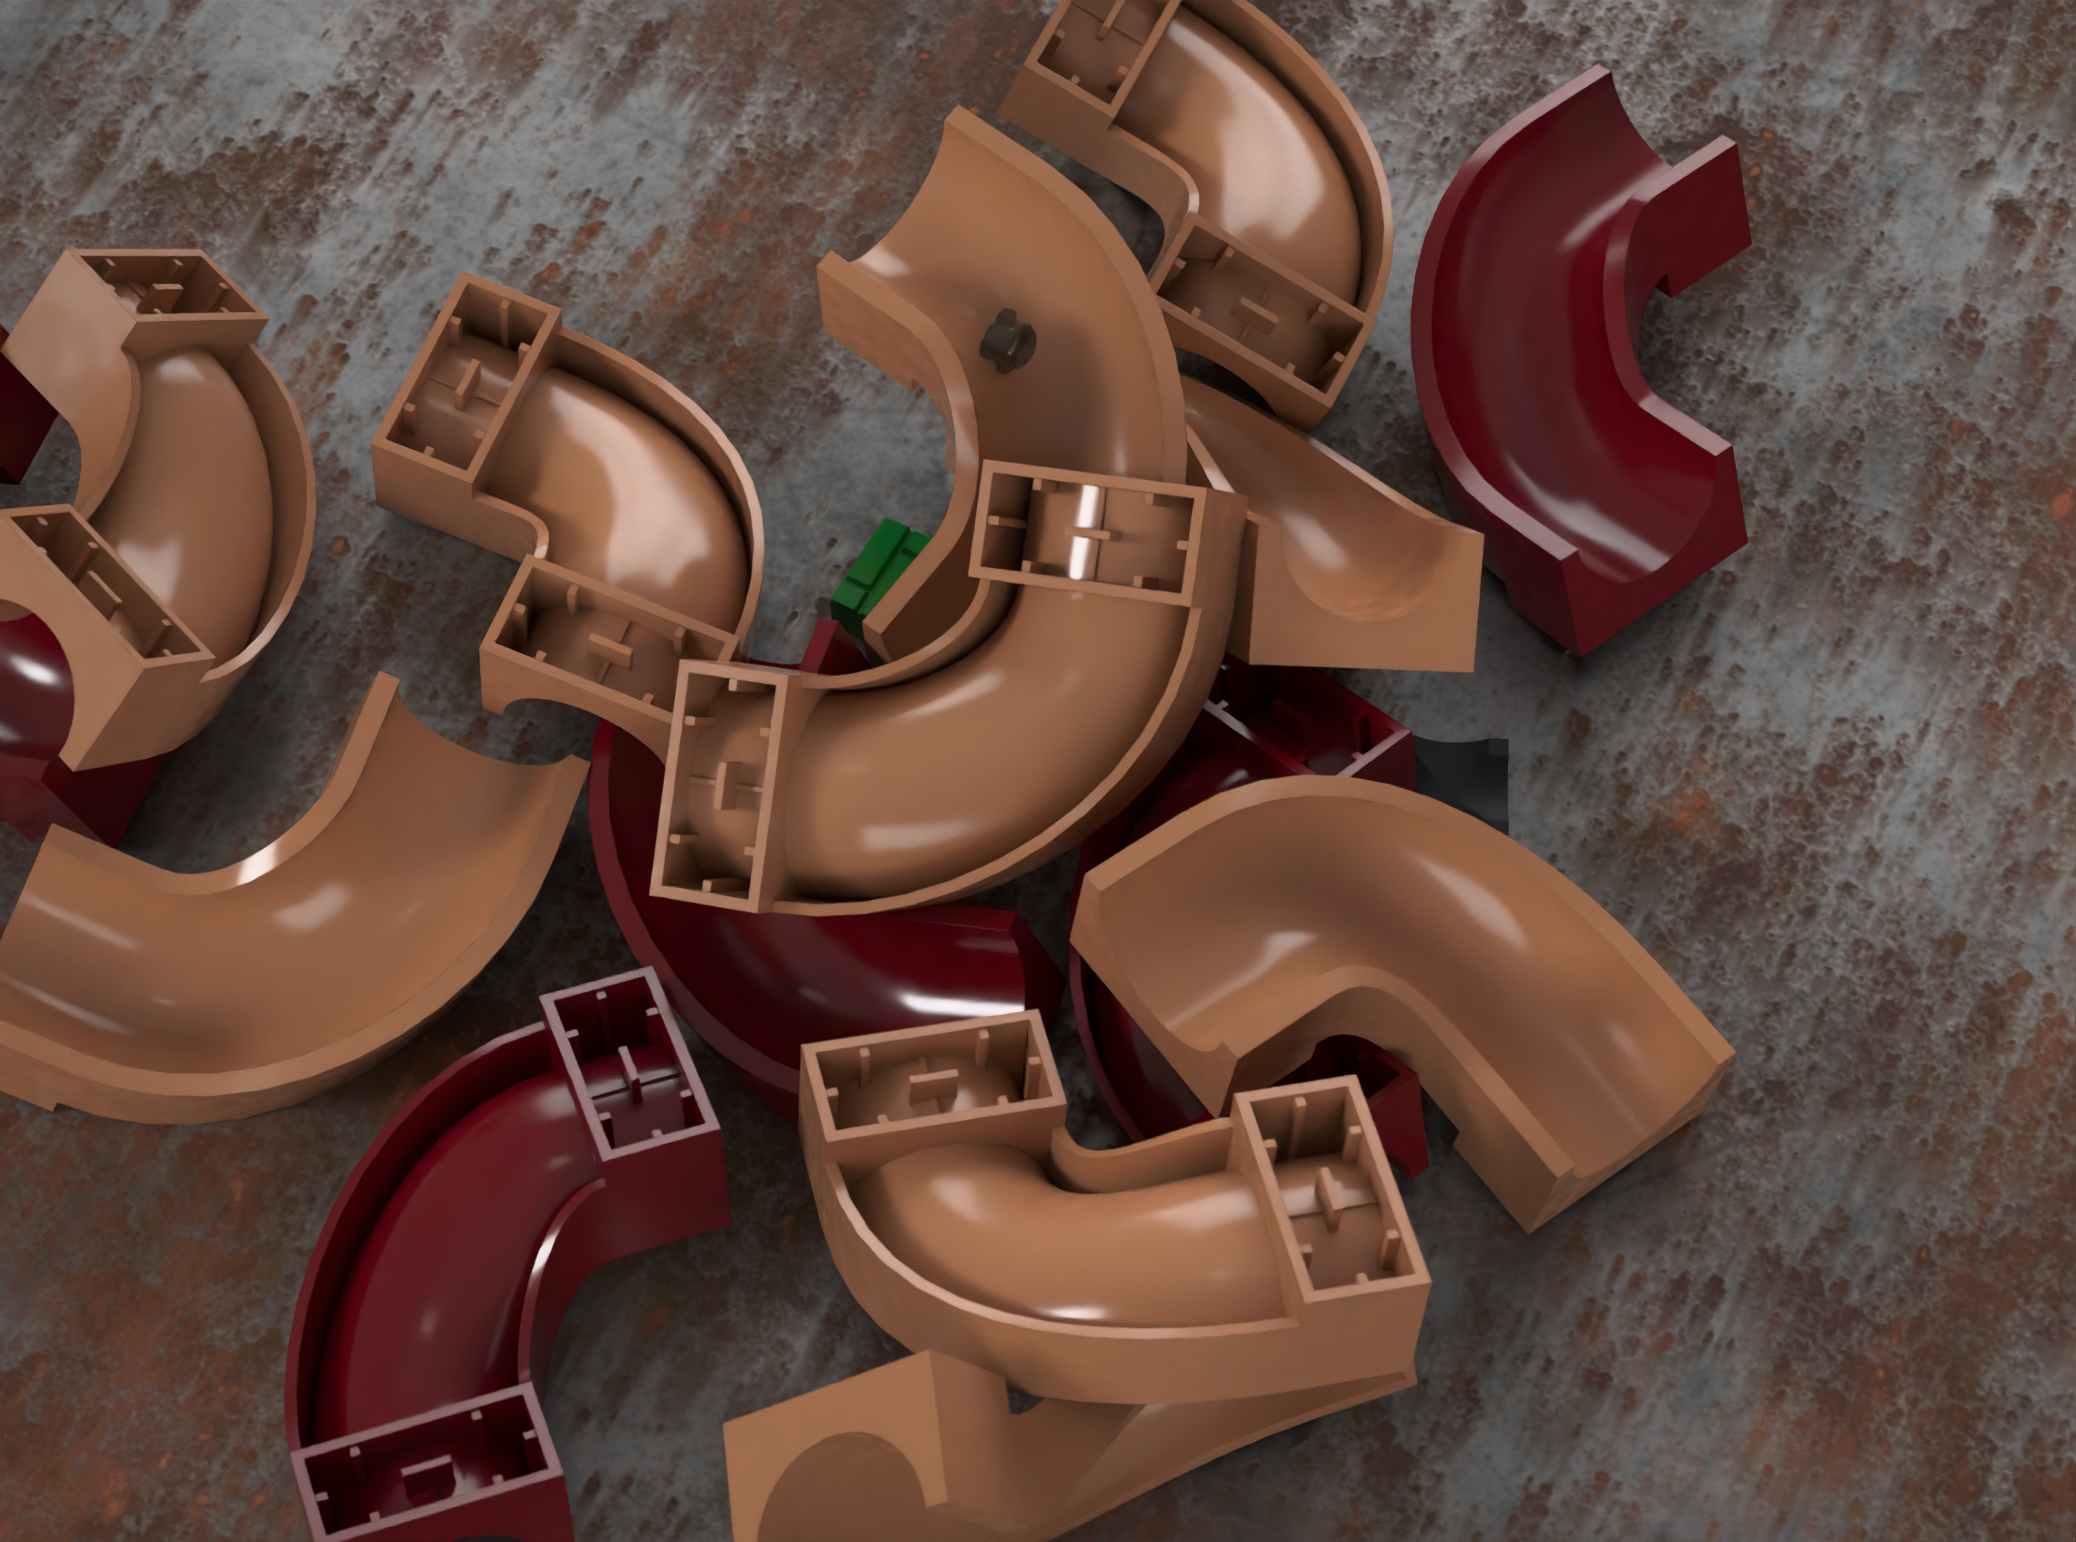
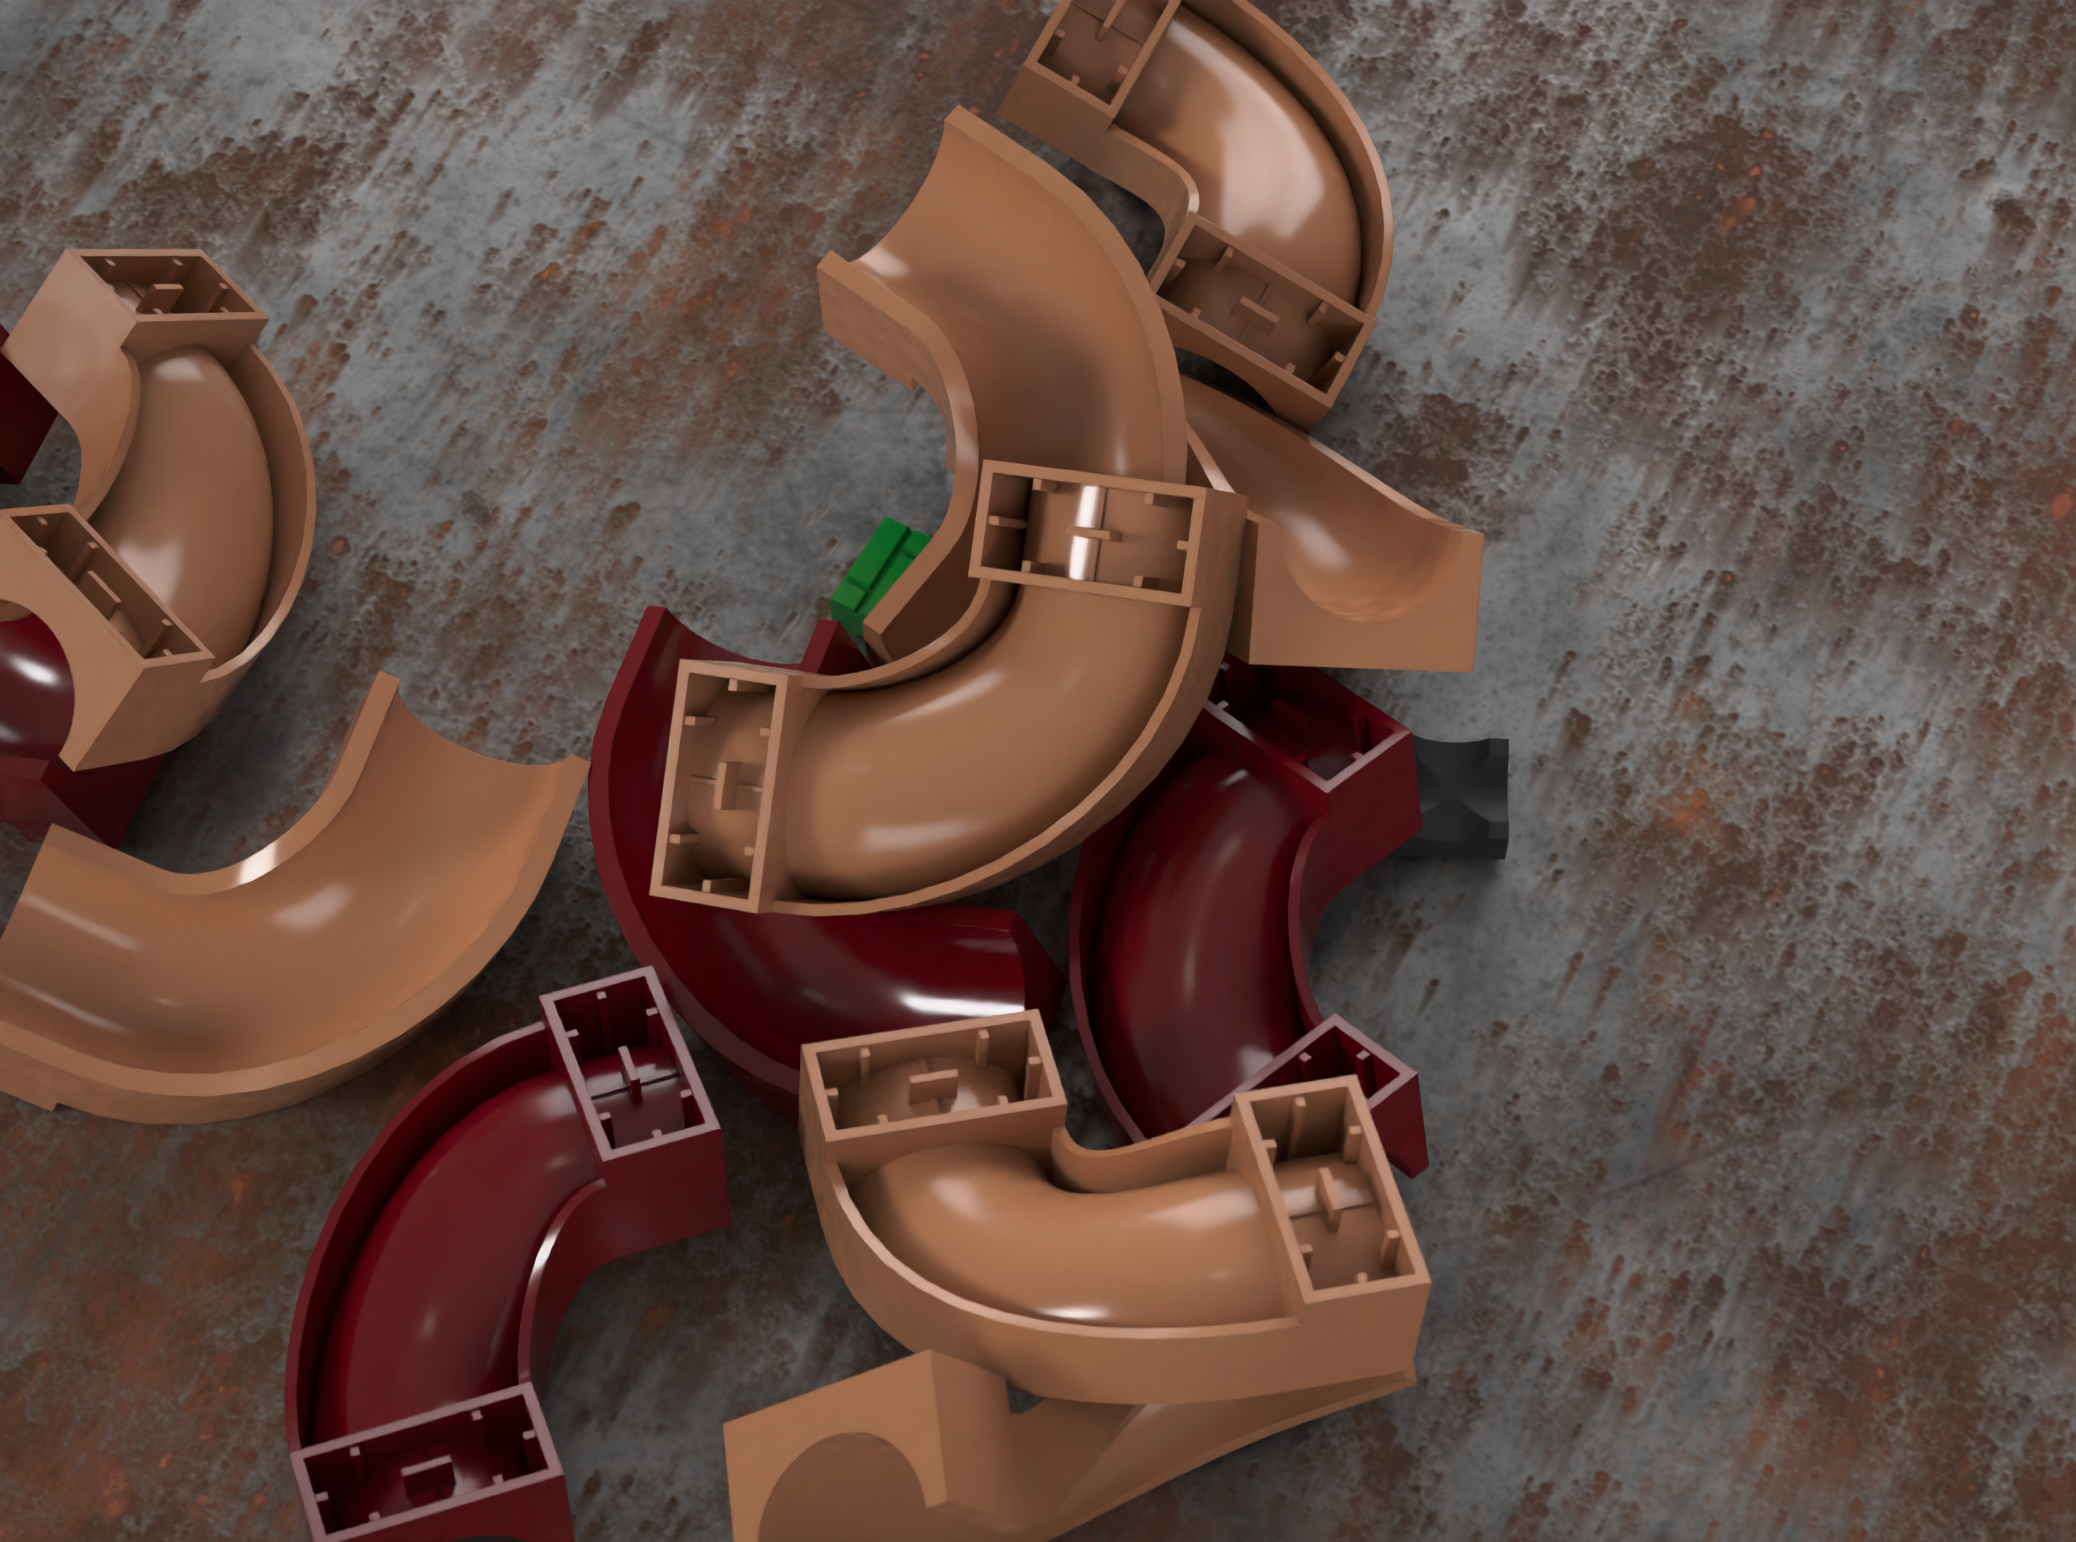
nougat piece [371,270,765,767] -> none
clear smoke plate [979,308,1037,374] -> none
nougat piece [1069,775,1737,1235] -> none
dark red piece [1410,64,1752,658] -> none

